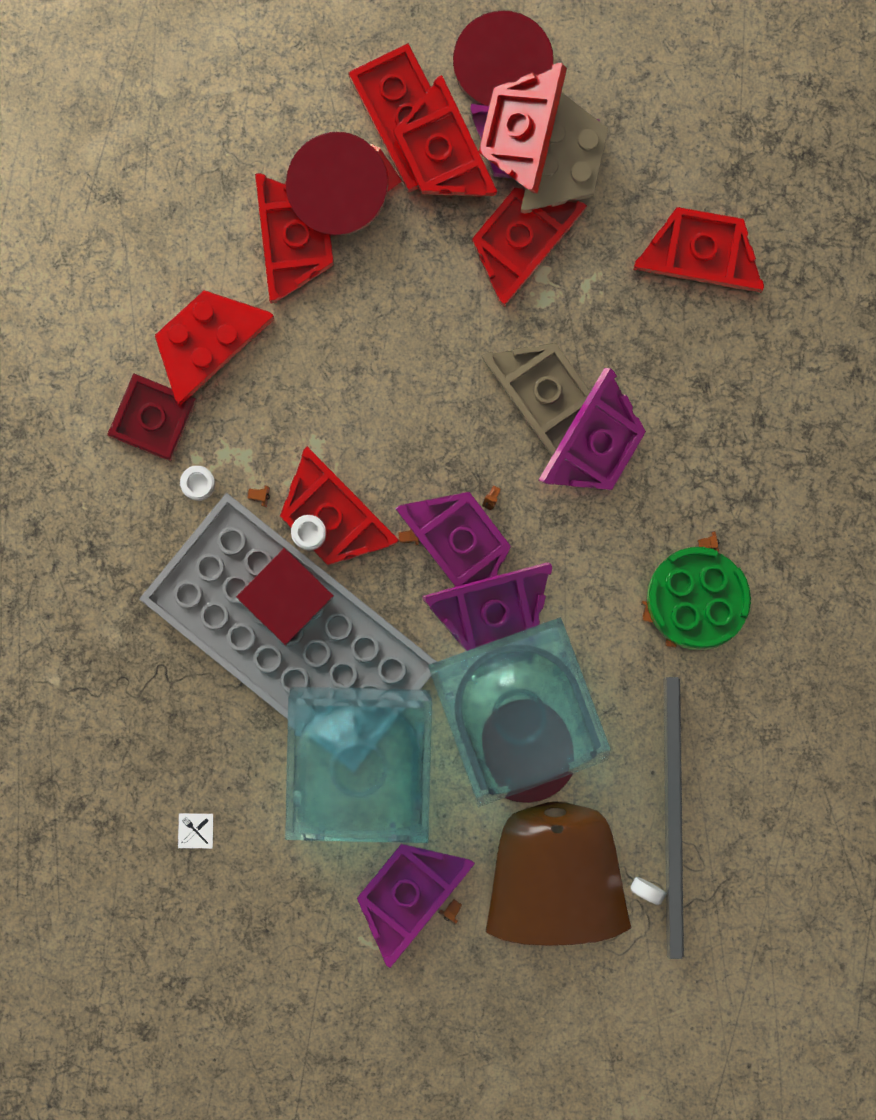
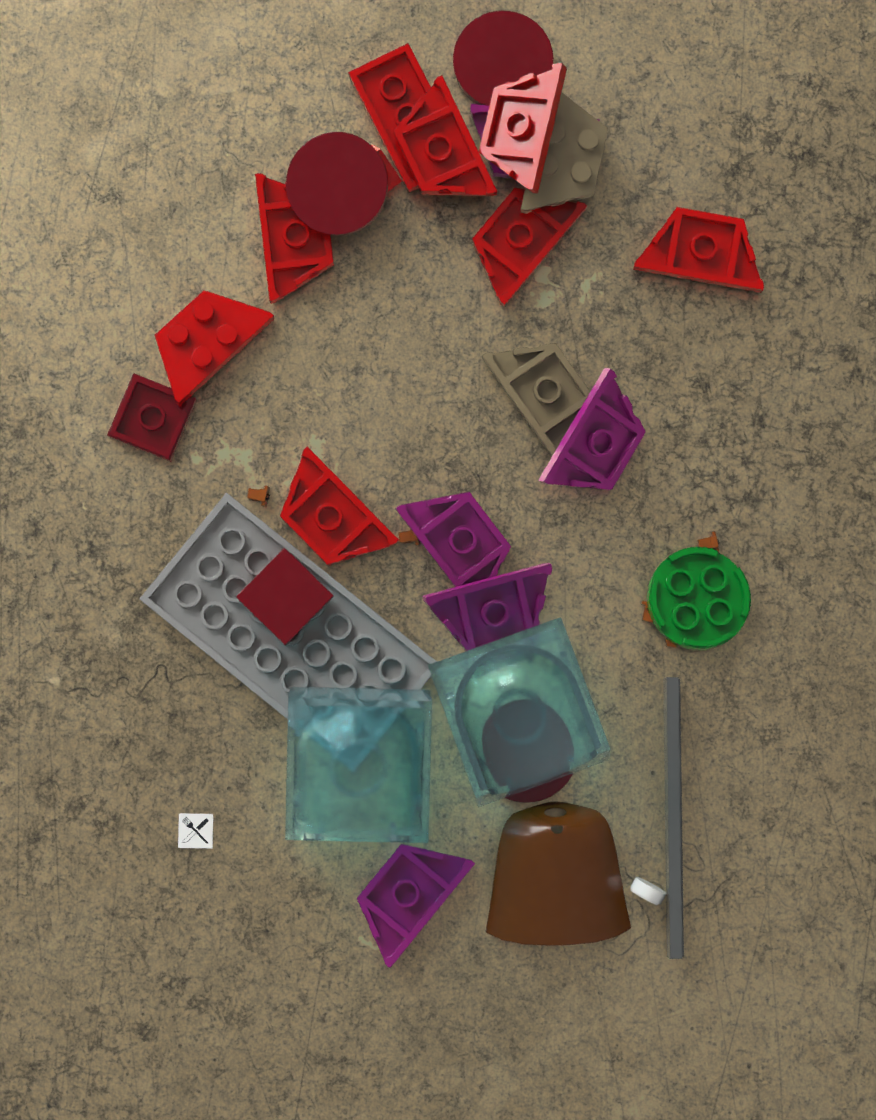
white tile [180,466,215,501] -> none
white tile [291,515,326,550] -> none
dark orange piece [438,899,462,924] -> none
dark orange piece [482,485,501,510] -> none

